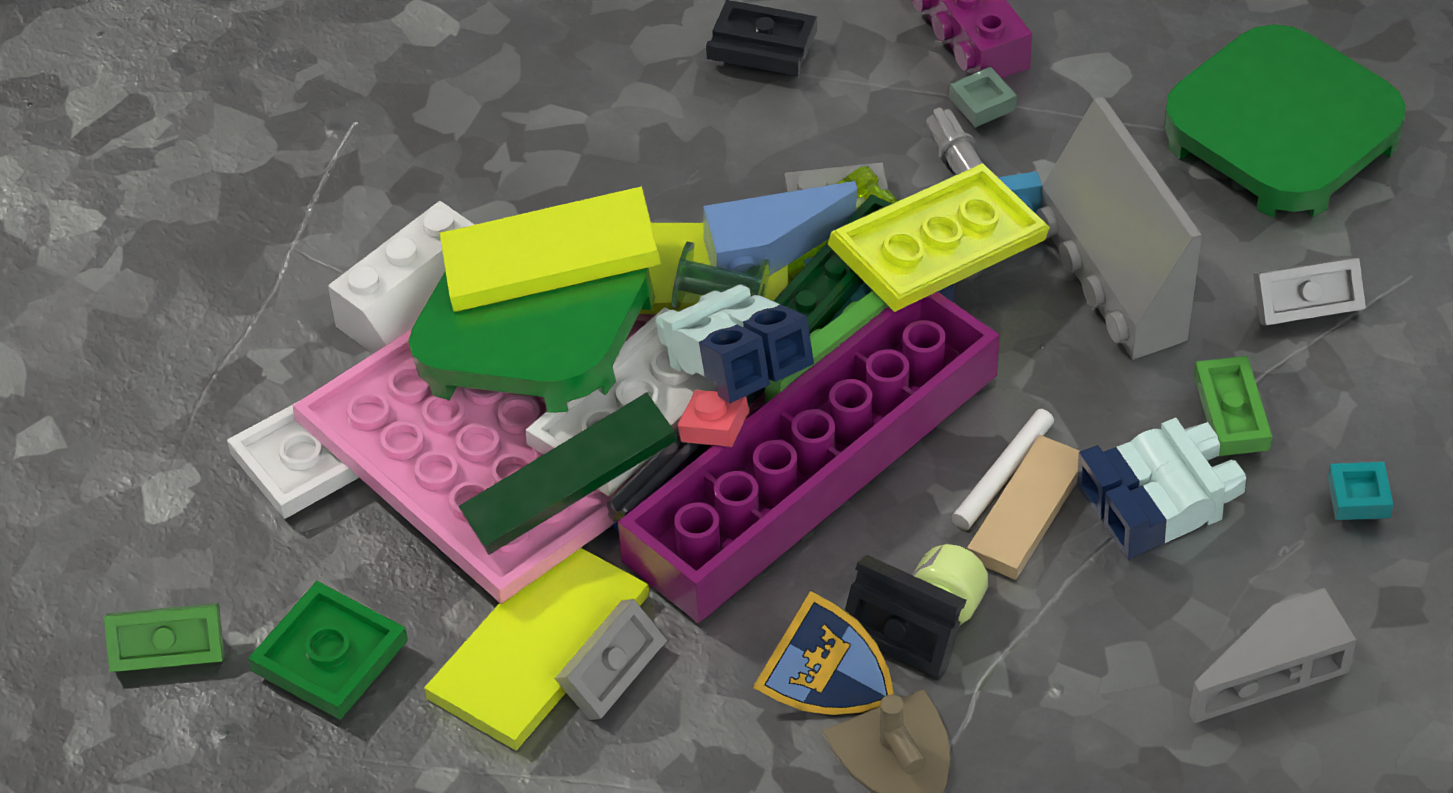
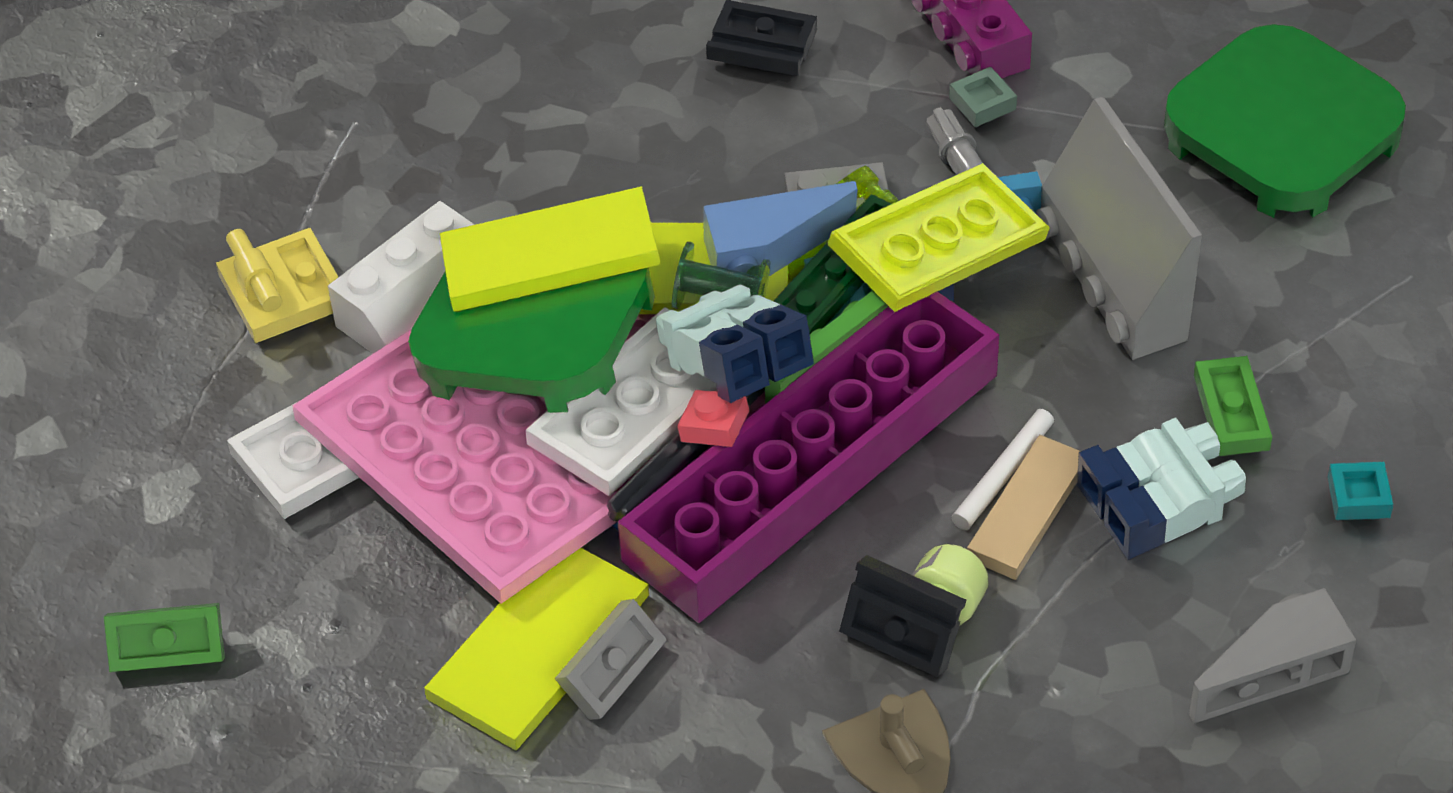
green plate [248,580,408,720] -> none
dark green tile [458,392,678,555] -> none
shield [752,590,894,715] -> none
light grey plate [1253,257,1366,325] -> none
none -> light yellow plate [216,228,338,343]

